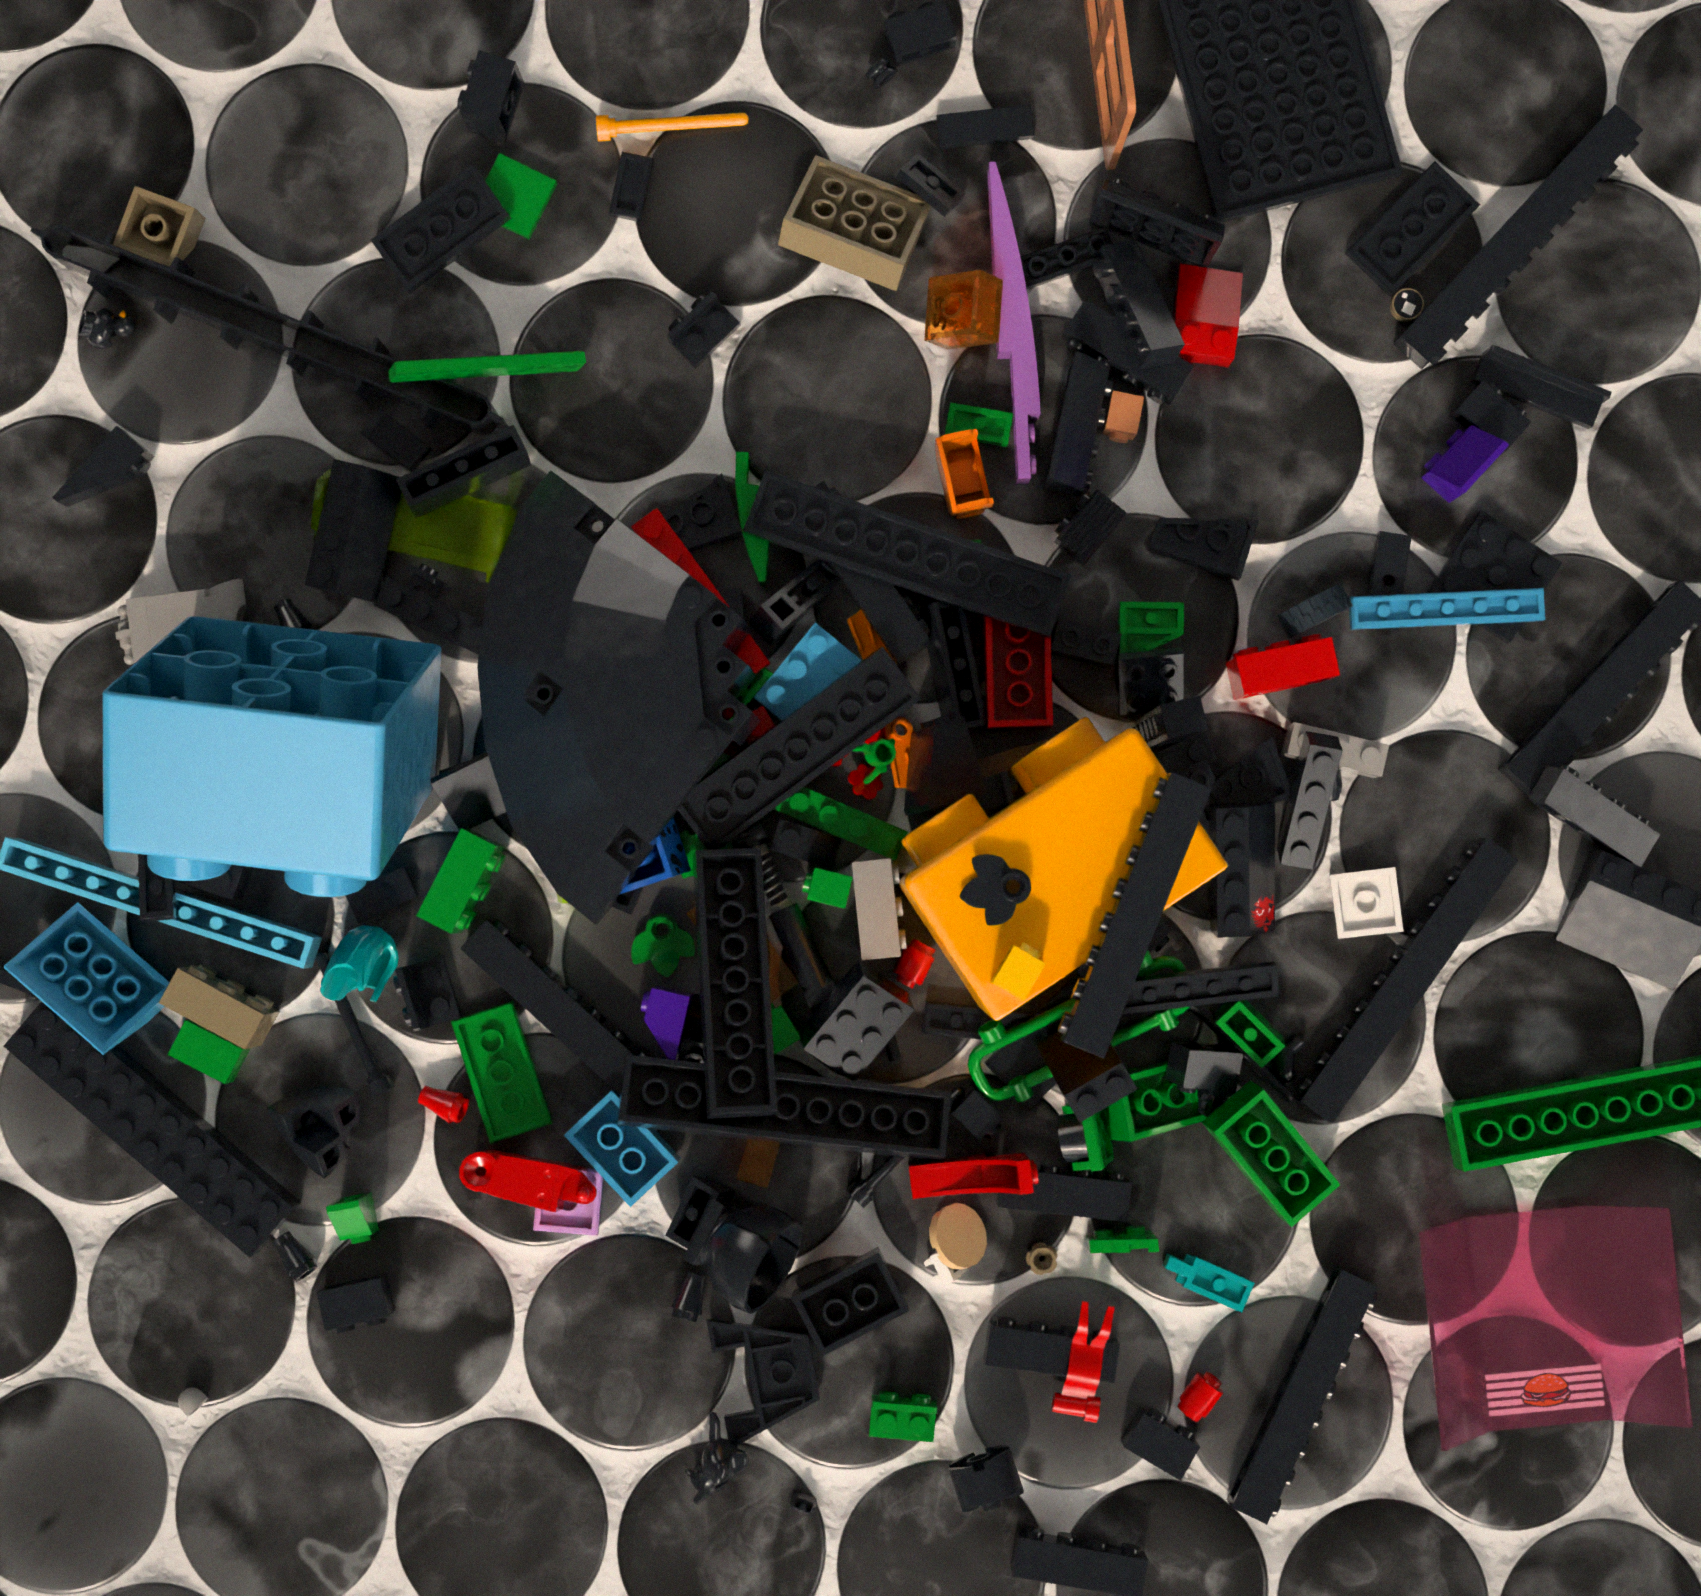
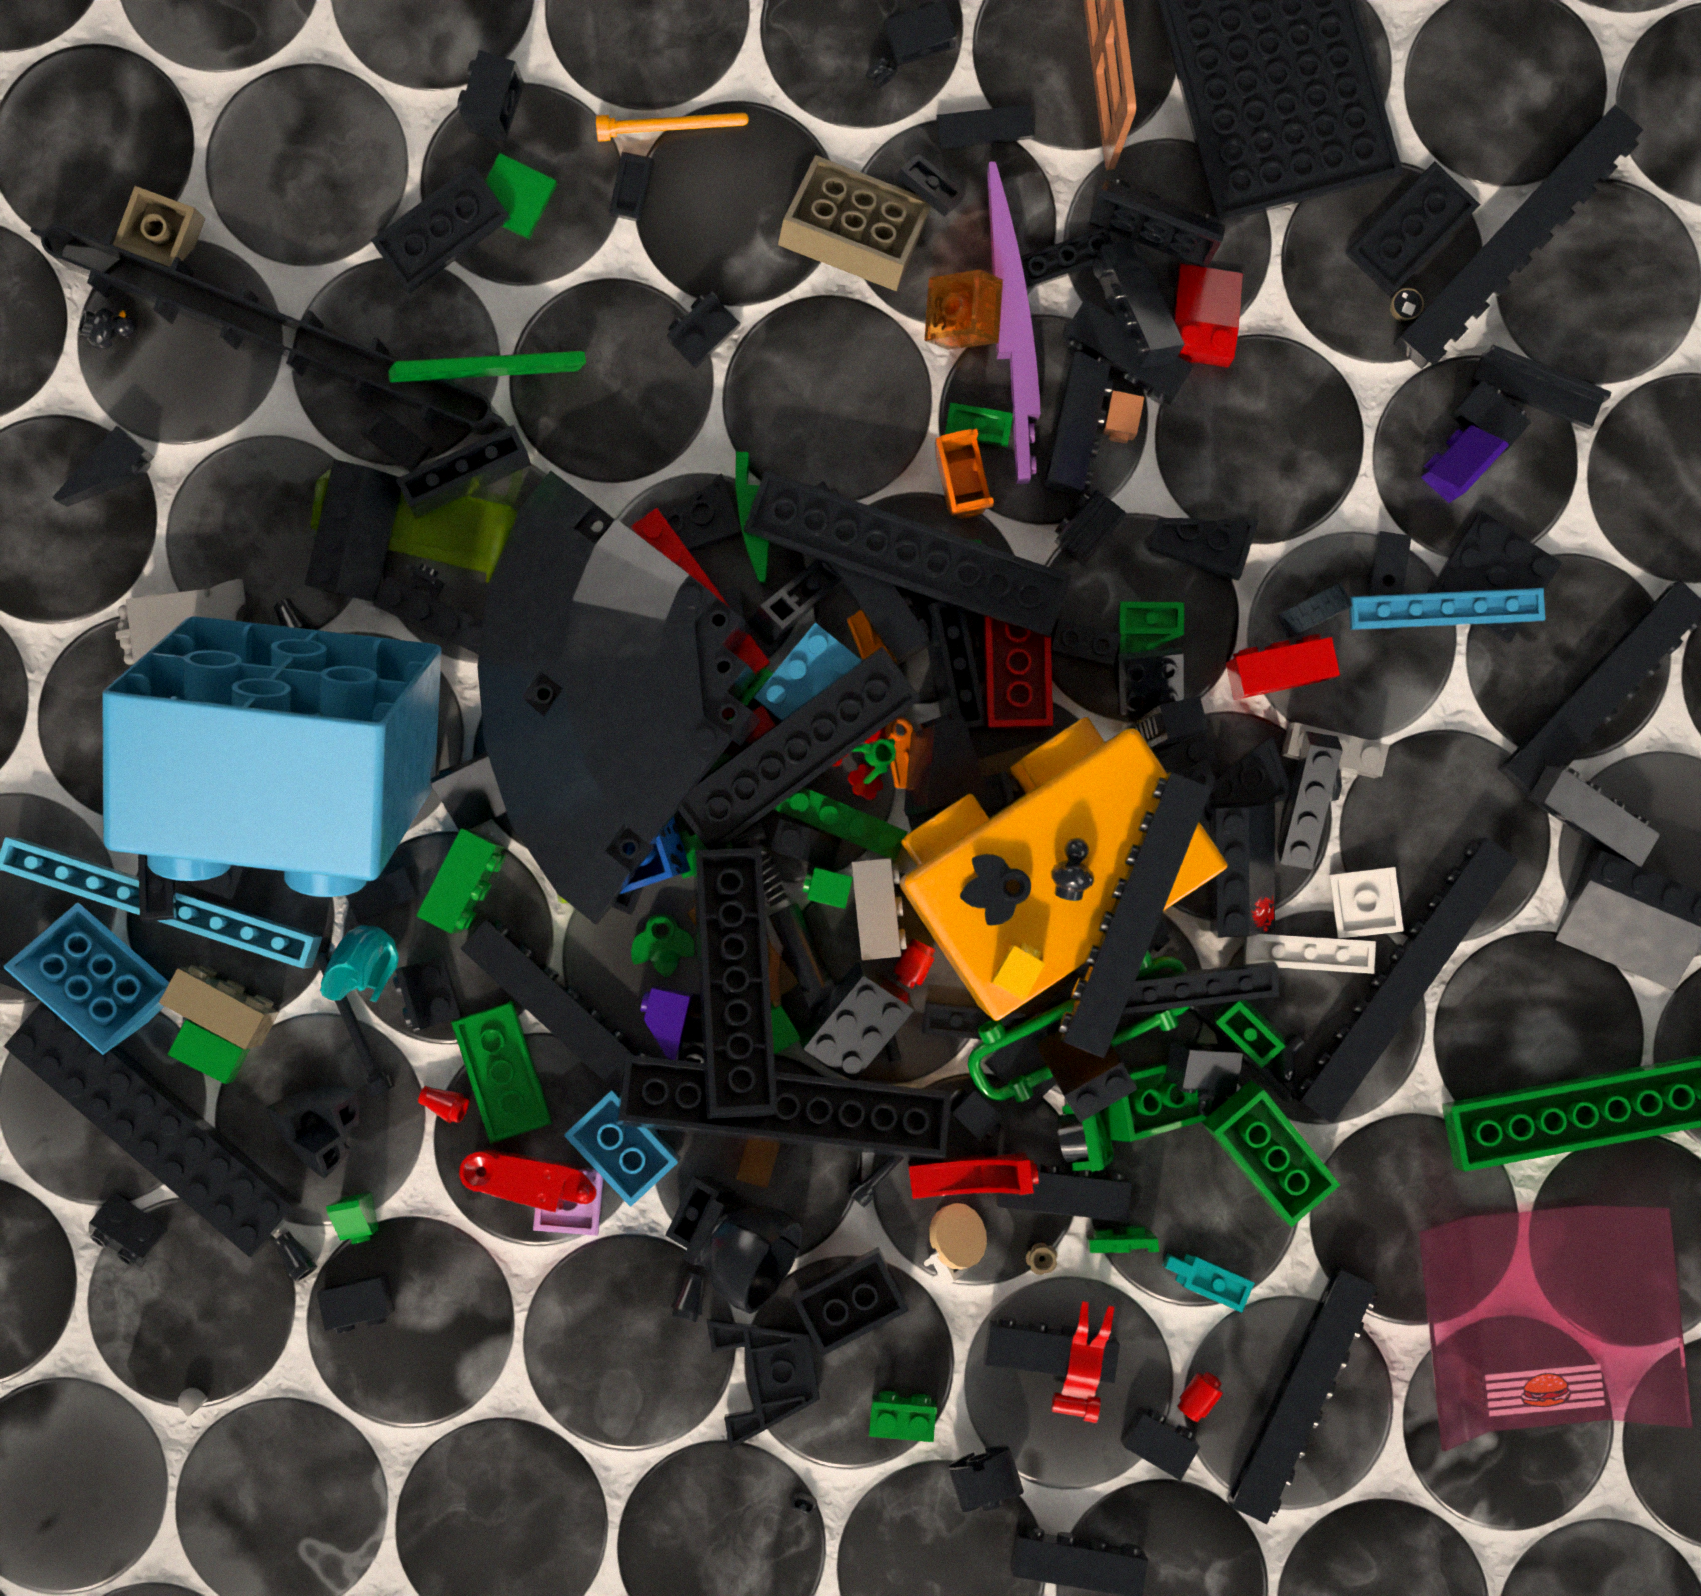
black animal [685,1412,749,1504] -> none
none -> black bracket [89,1192,167,1268]
none -> black animal [1051,838,1094,901]
none -> white plate [1243,934,1376,974]

